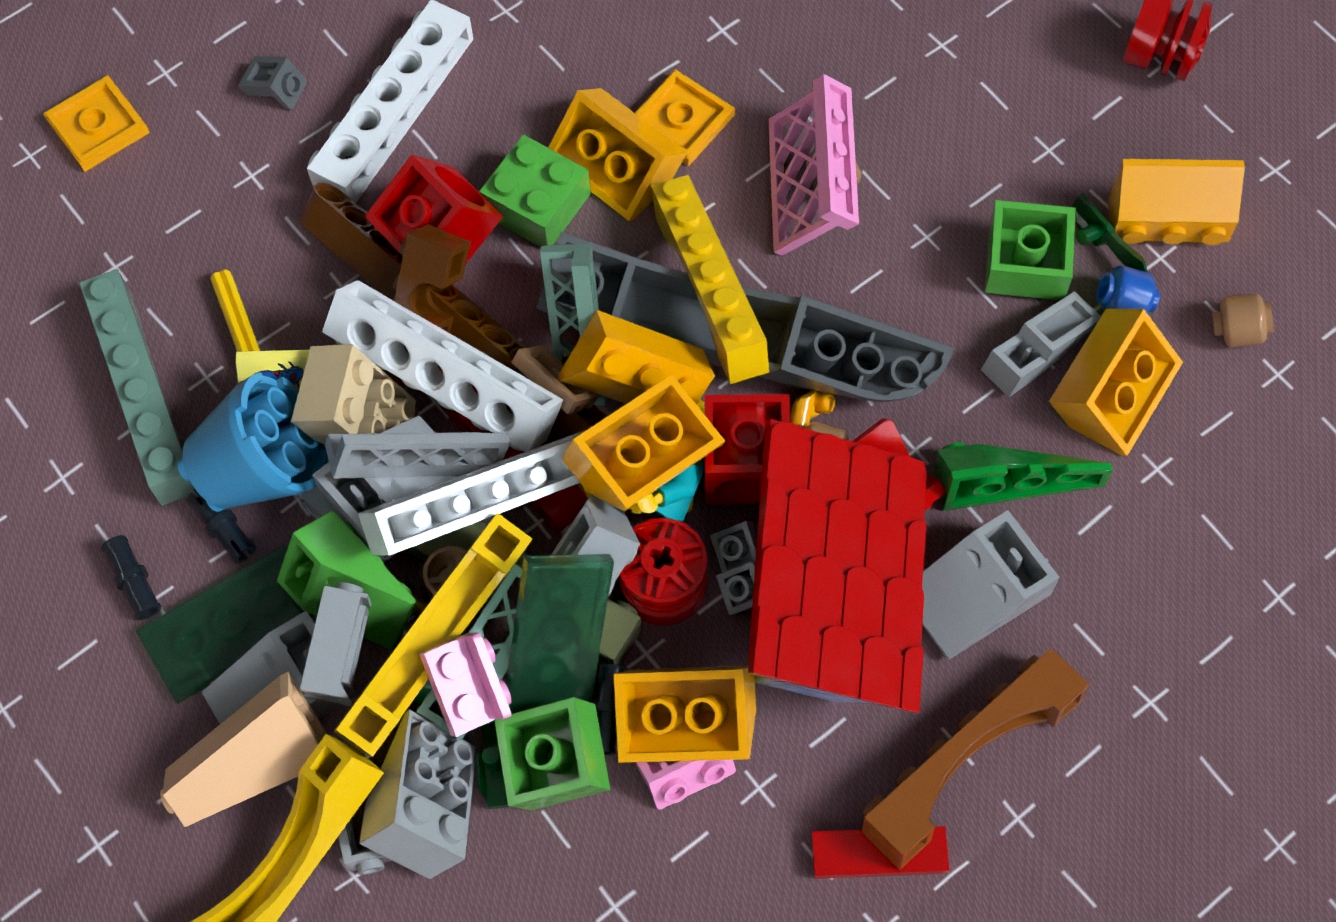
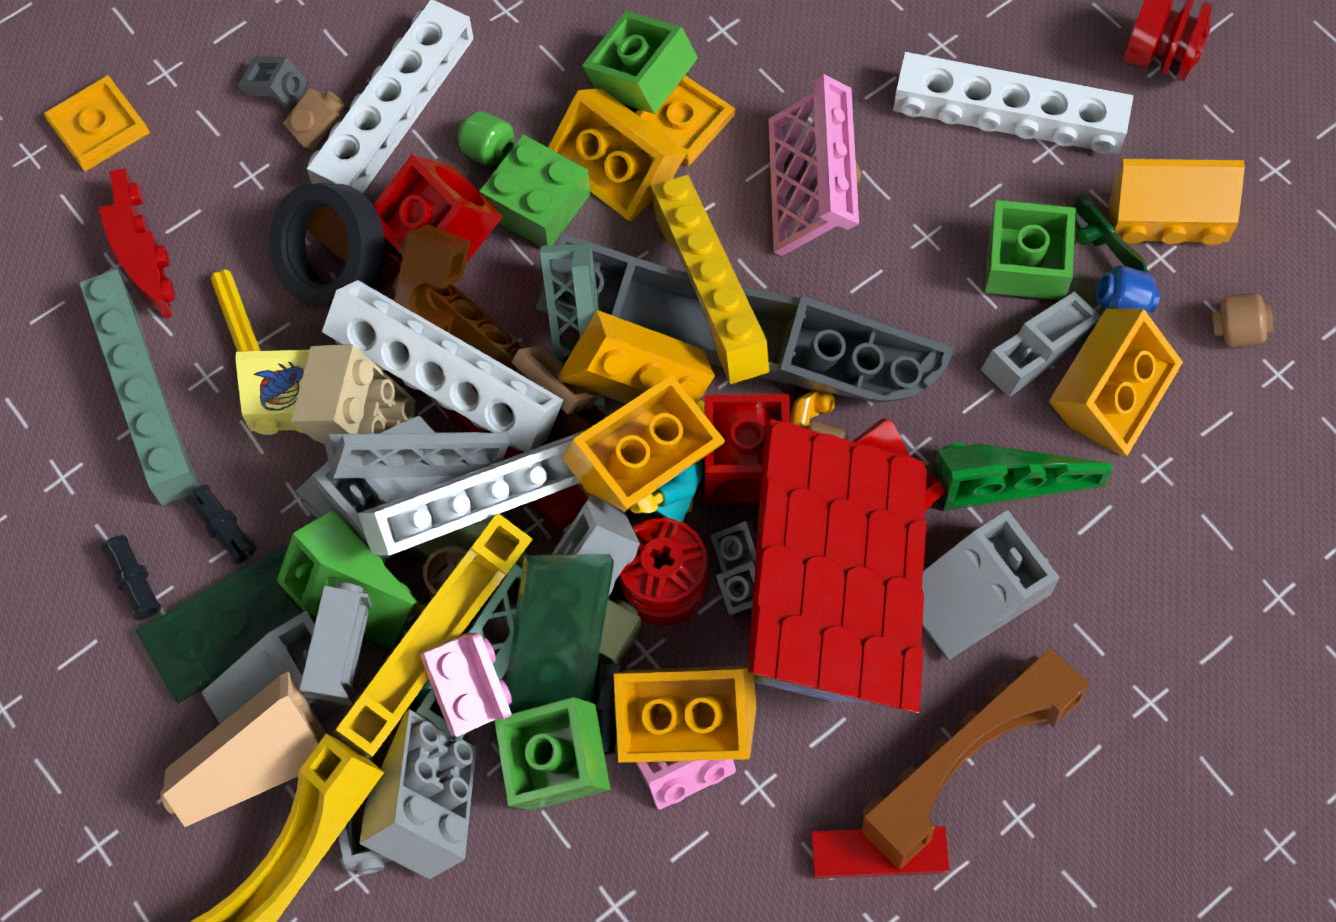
dark azure cone [178,372,329,512] -> none
dark green piece [475,720,509,809] -> none
none -> red slope [99,168,176,319]
none -> black tyre [269,184,385,305]
none -> medium nougat bracket [283,88,347,150]
none -> bright green head [457,111,515,168]
none -> bright green brick [582,10,698,114]
none -> white brick [893,52,1134,155]

